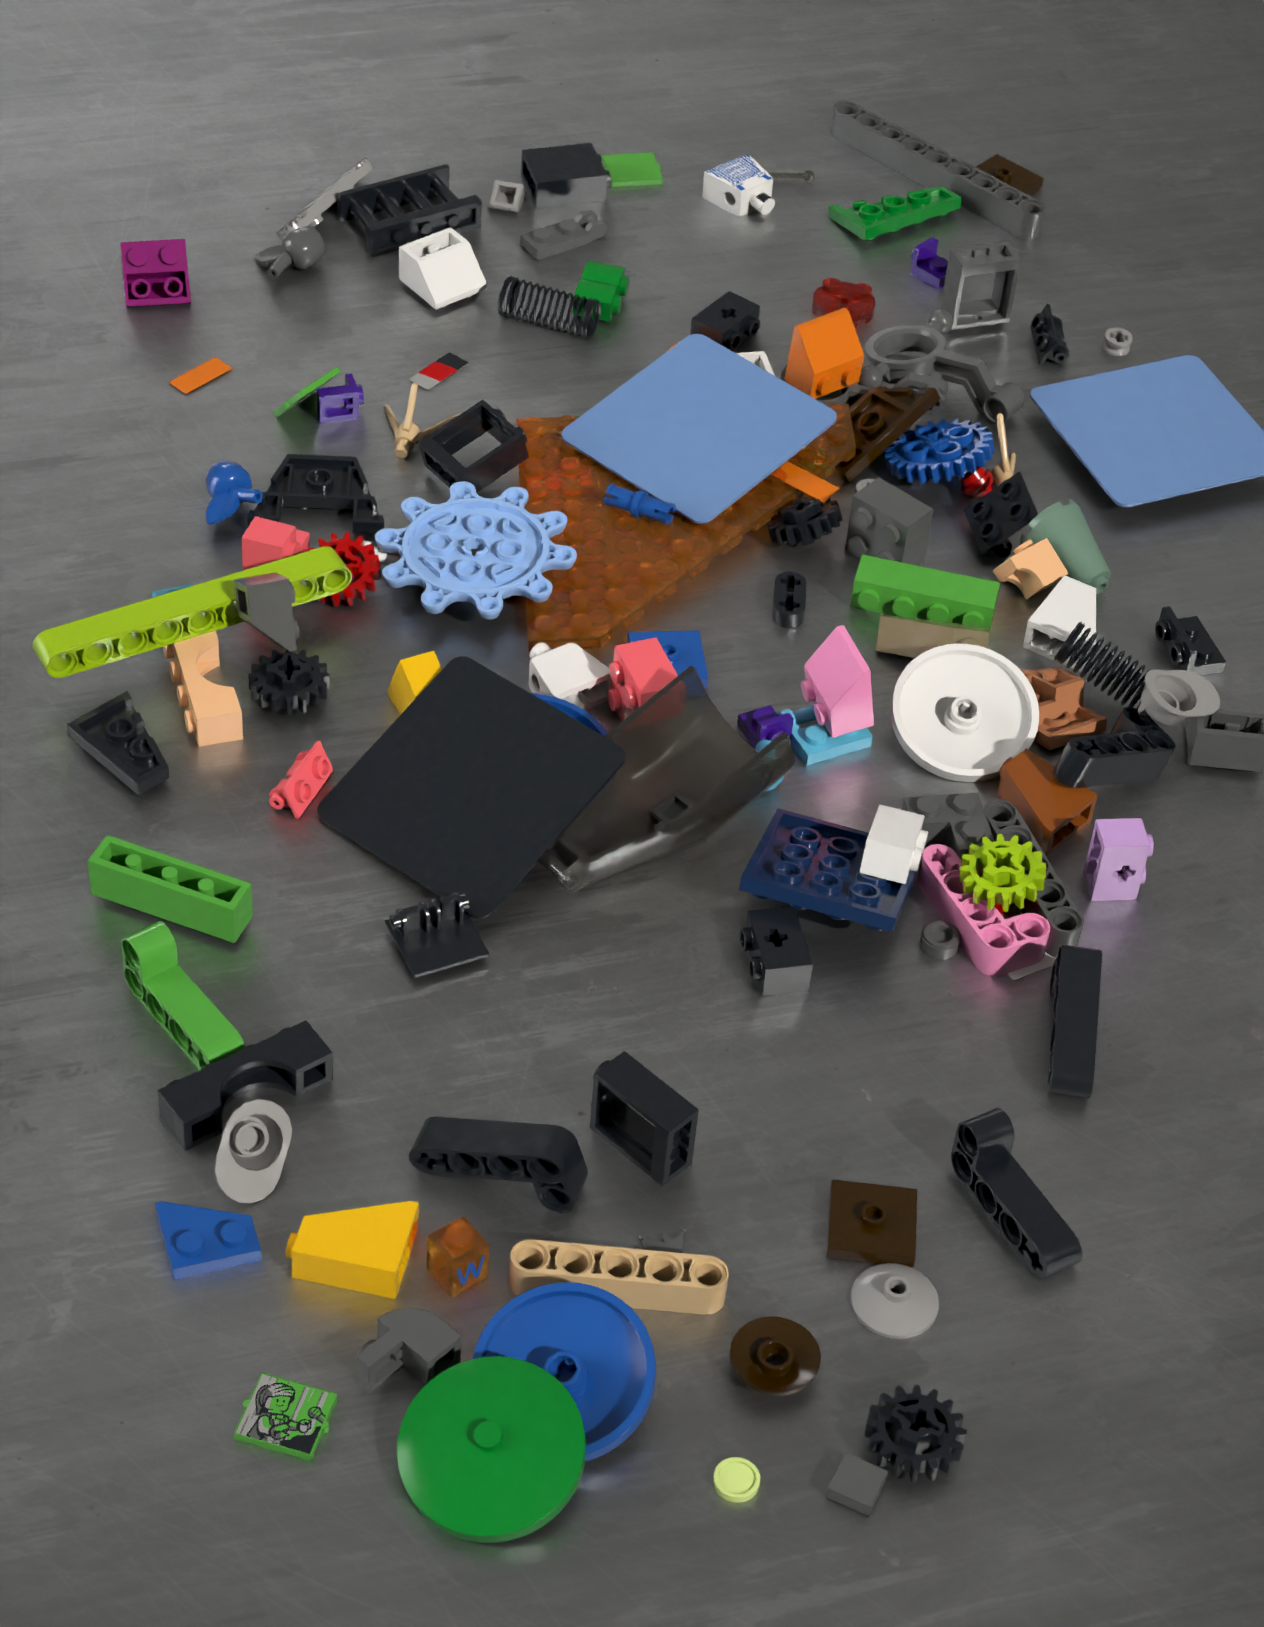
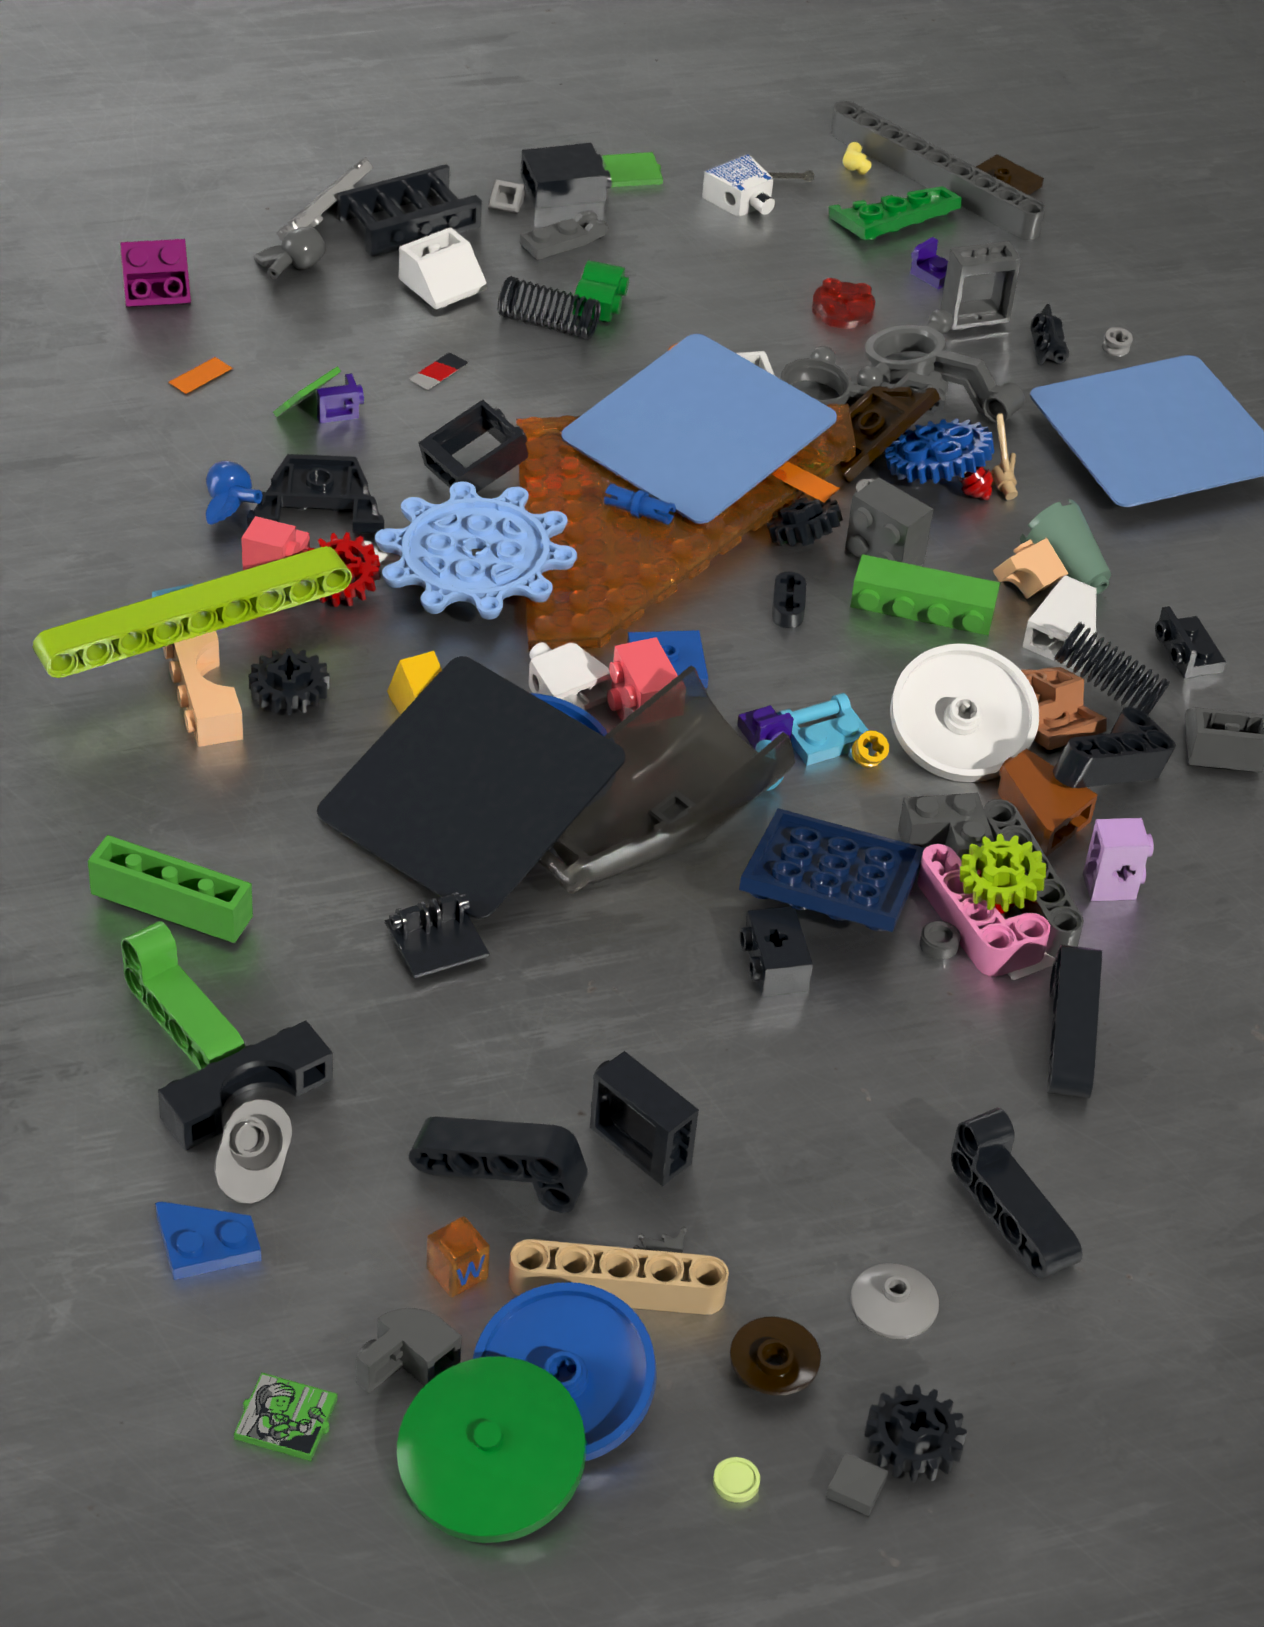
black wing [67,691,169,795] -> none
dark grey slope [234,573,299,652] -> none
coral hinge [269,741,334,819] -> none
yellow slope [286,1201,419,1299] -> none
tan plant [384,383,460,458] -> none
black brick [690,291,760,351] -> none
orange slope [784,308,864,399] -> none
bright pink slope [801,625,874,738] -> none
dark brown plate [826,1179,917,1267] -> none
white piece [859,804,929,884] -> none
dark tan slope [876,615,990,658] -> none
black hinge [964,472,1038,558] -> none
light grey piece [1138,669,1221,726] -> none
none -> light yellow arm [843,142,871,175]
none -> yellow bush [852,730,889,768]

